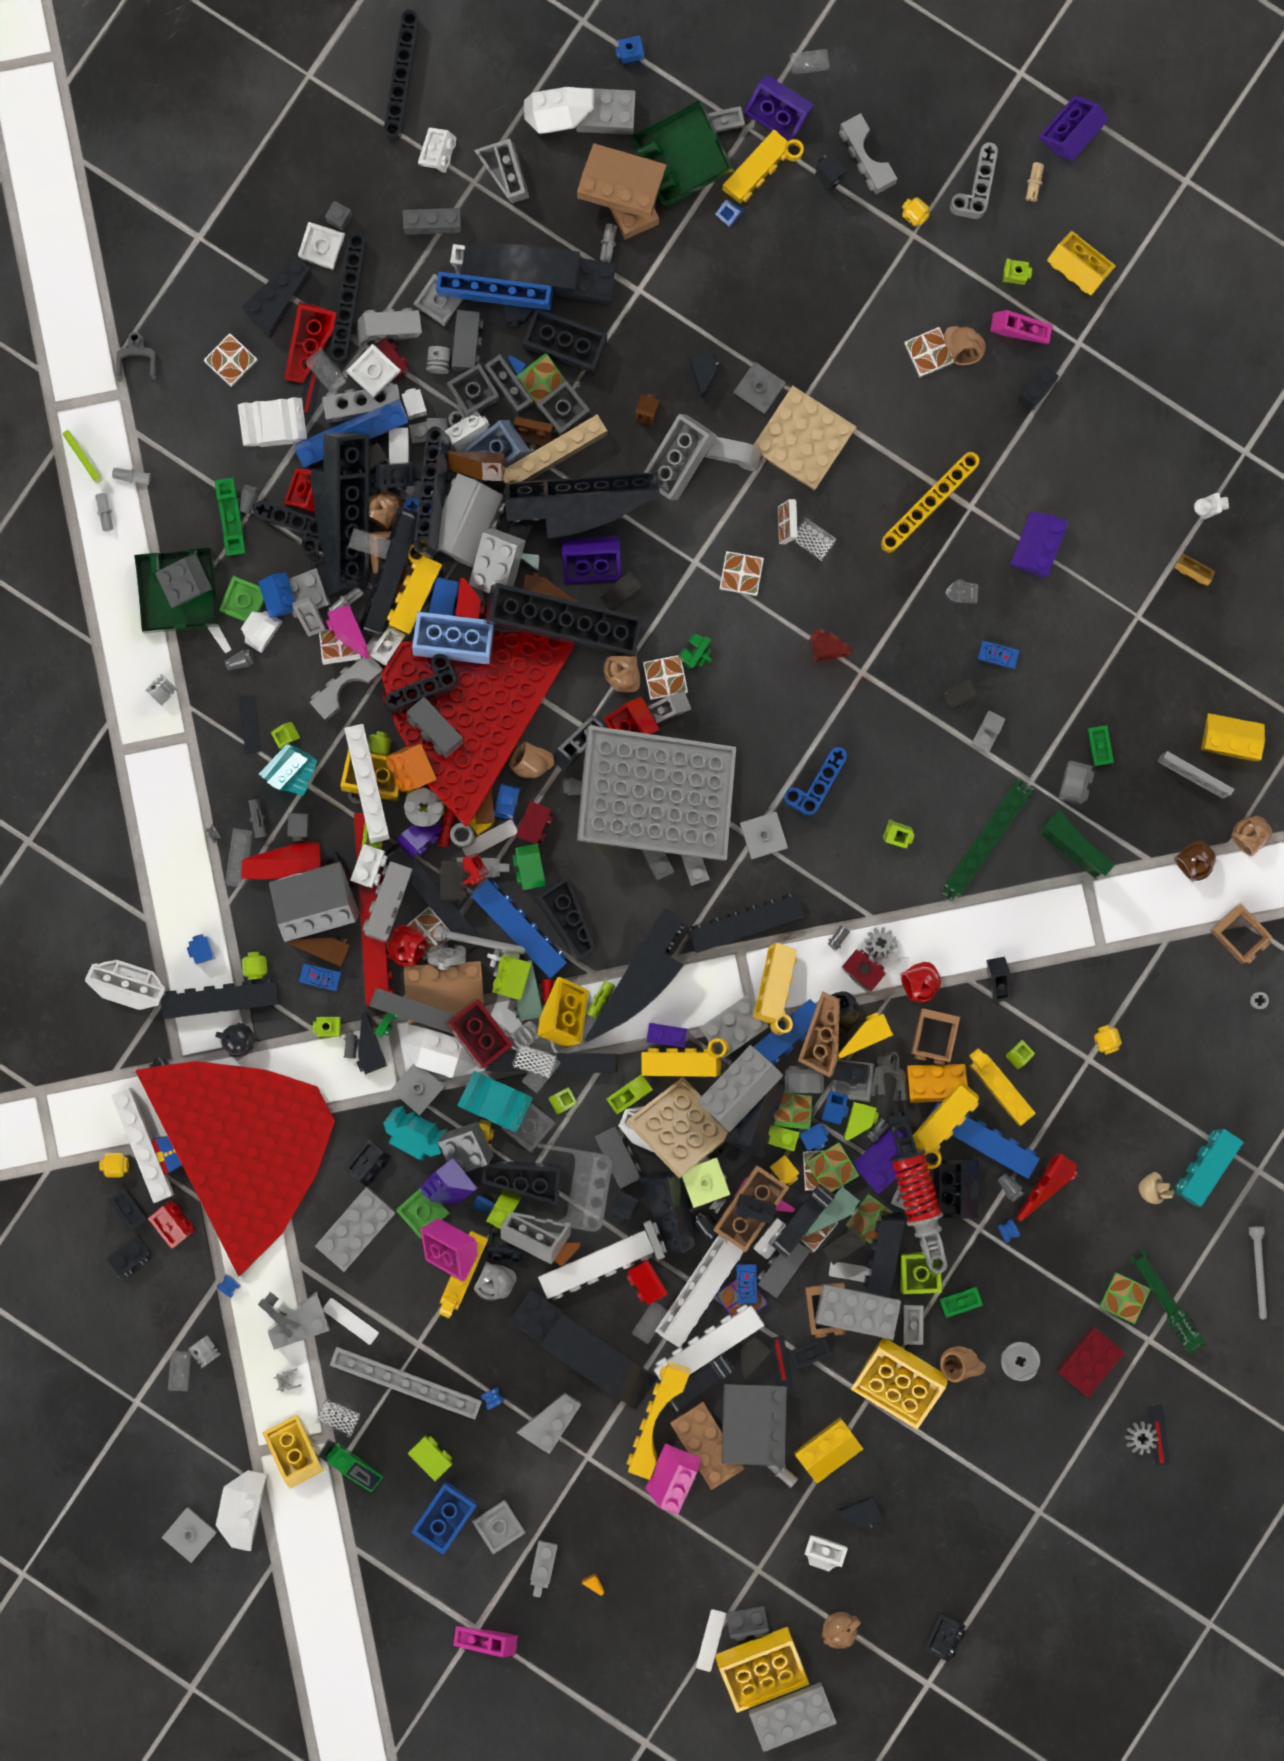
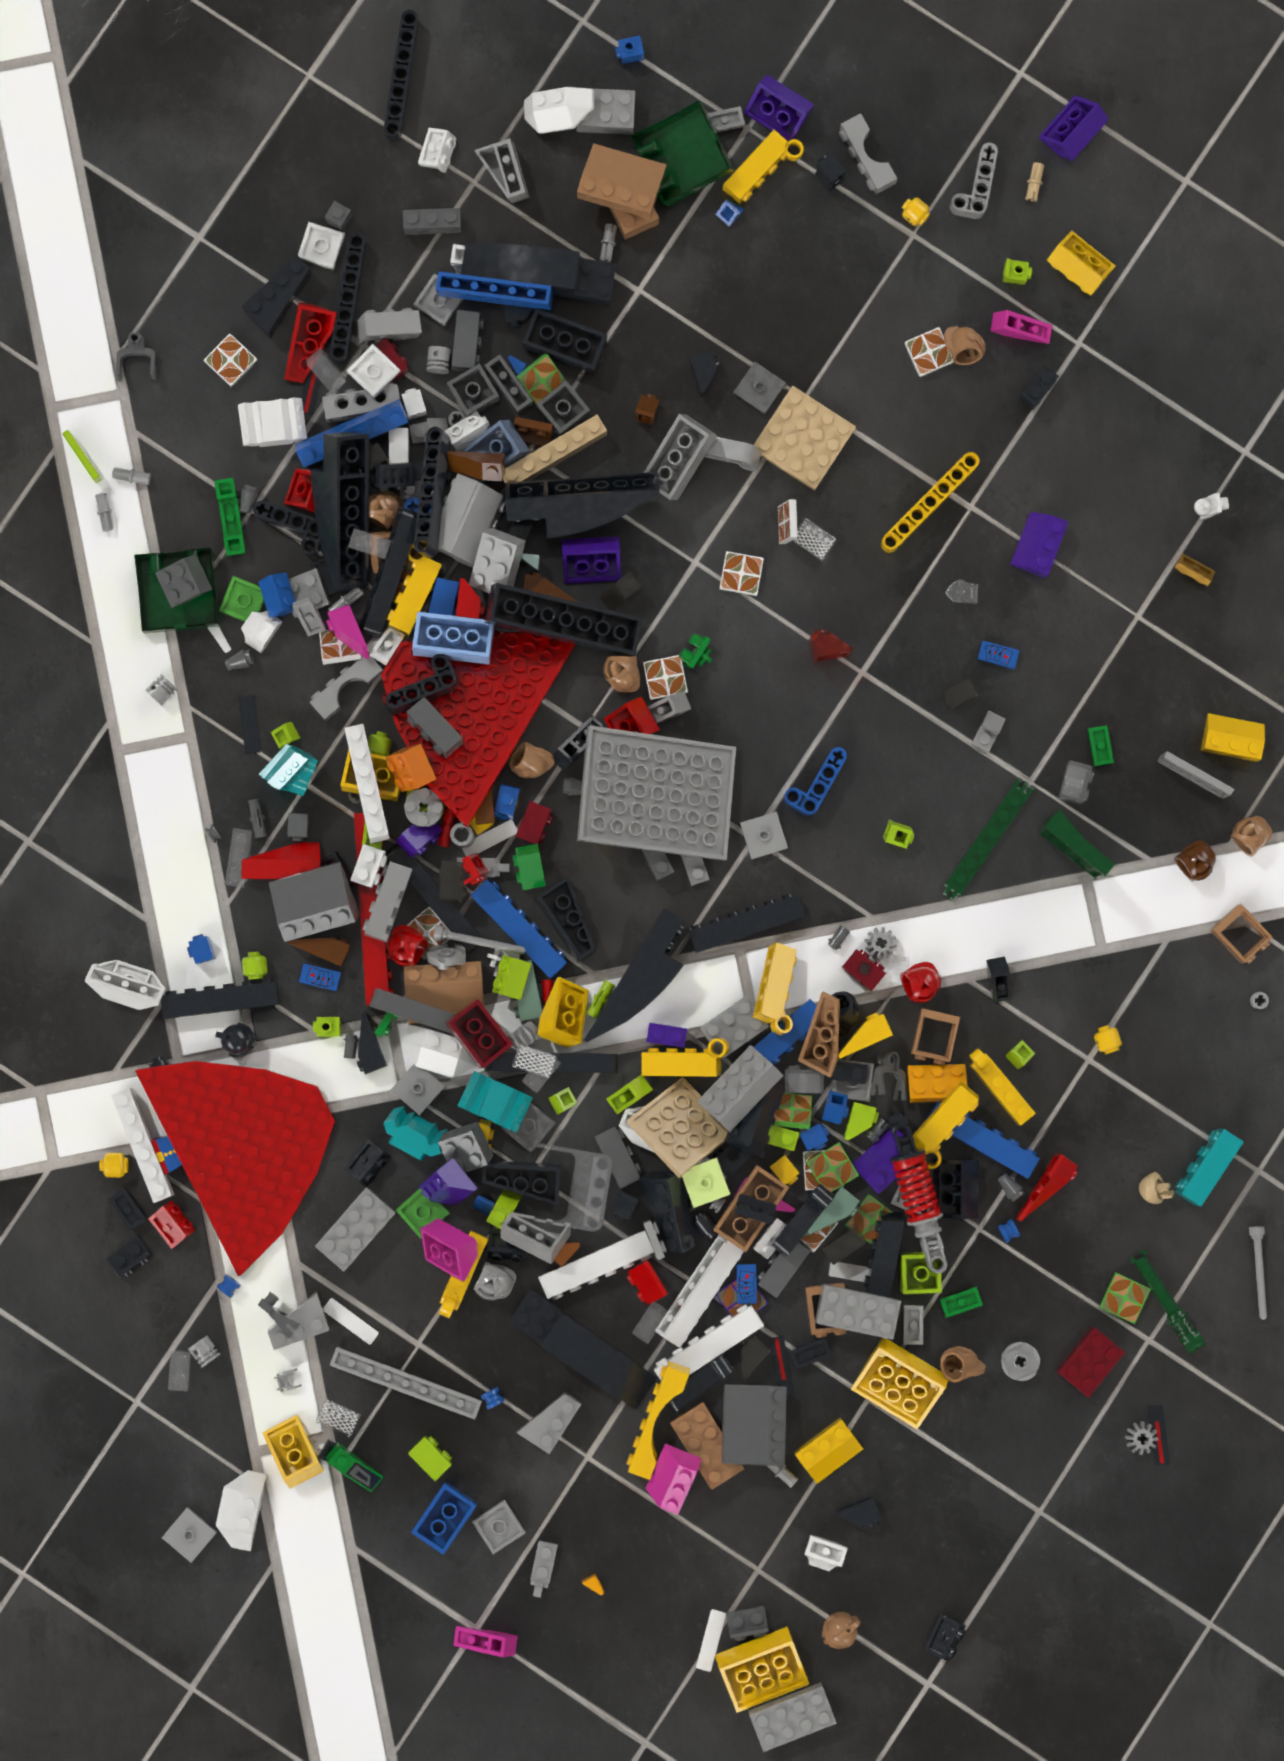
clear plate [789,49,830,74] -> none

